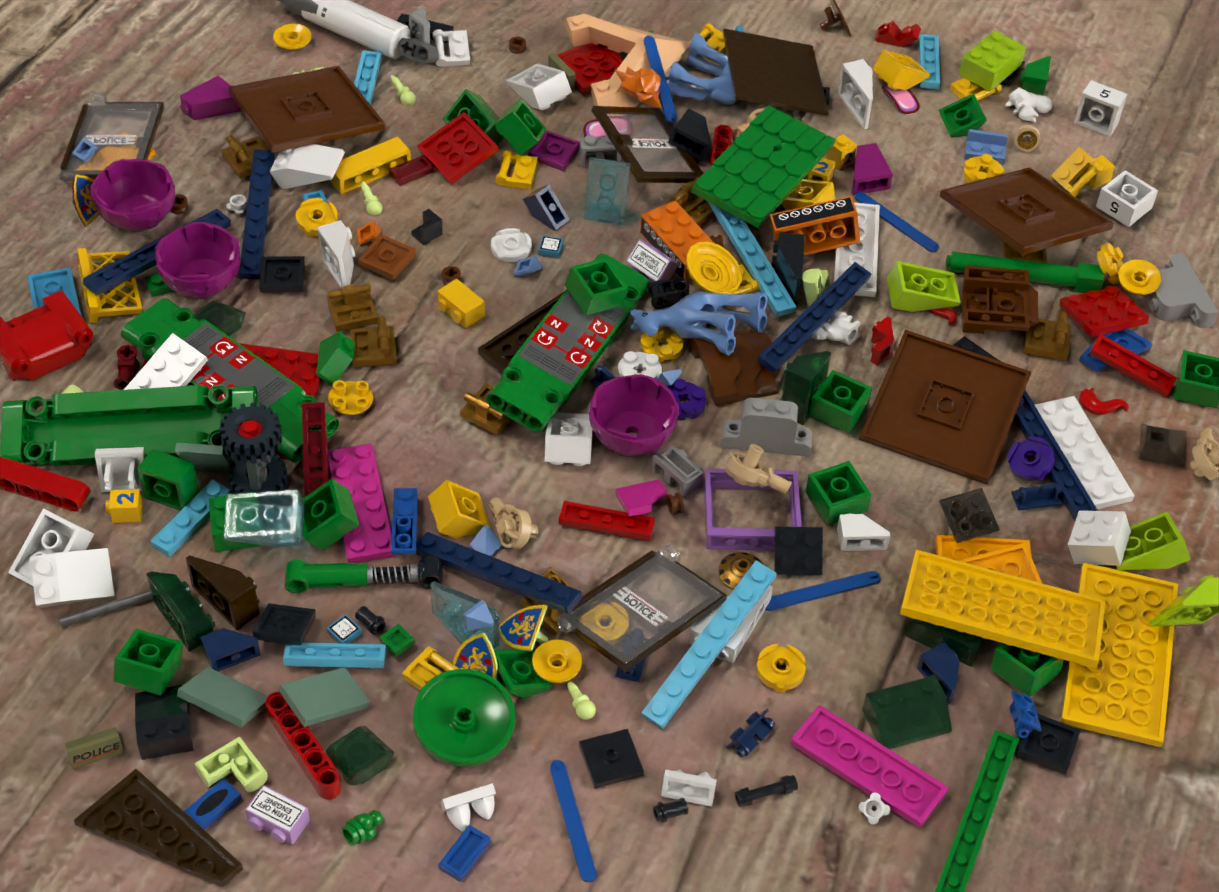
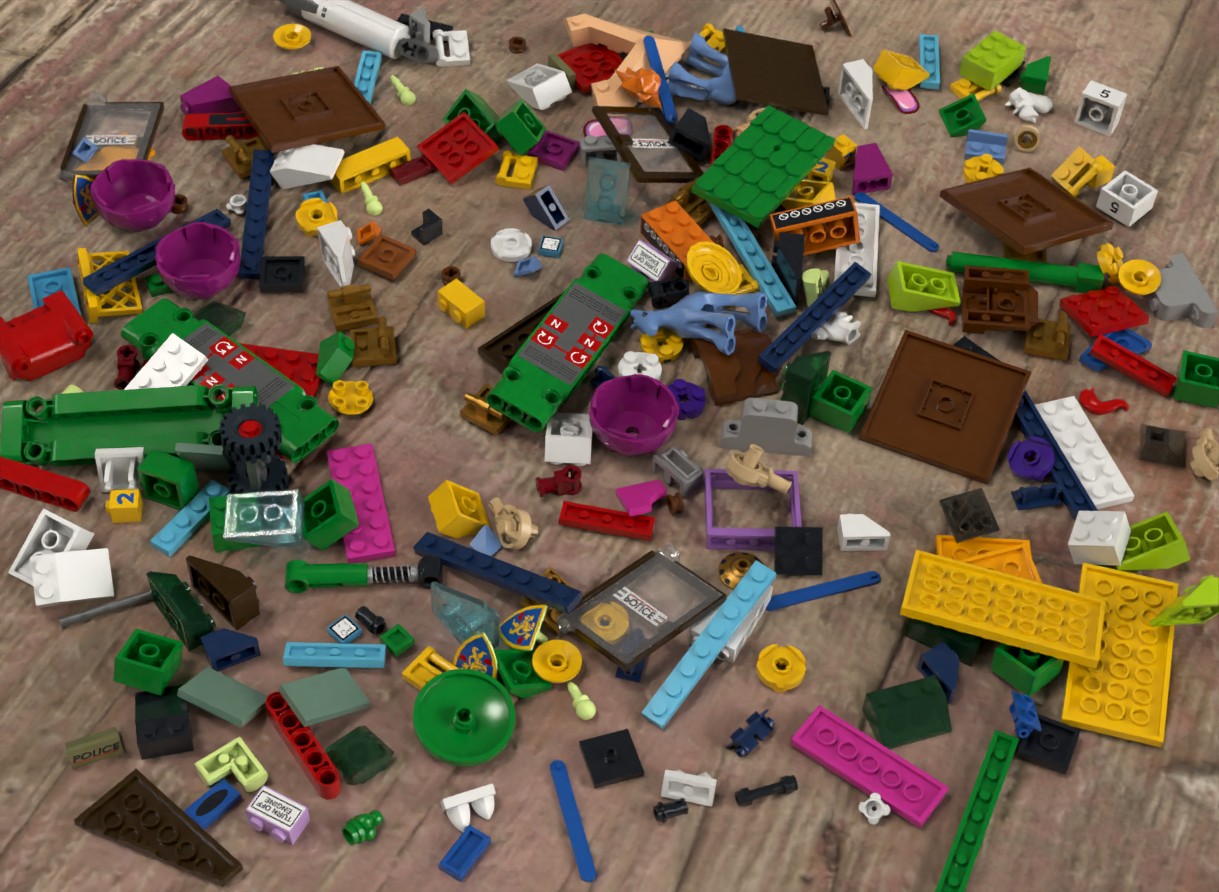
black plate [252,603,316,646] -> none
dark red hinge [302,402,328,496] -> none
blue slope [391,488,418,554] -> none
medium blue slope [464,600,494,631] -> none
green brick [564,258,629,316] -> none
medium blue slope [658,369,683,386] -> none
green brick [805,461,871,525] -> none
red slope [870,316,894,366] -> none
red slope [875,21,921,47] -> none
none -> red beam [182,112,261,141]
none -> dark red connector [535,465,582,497]

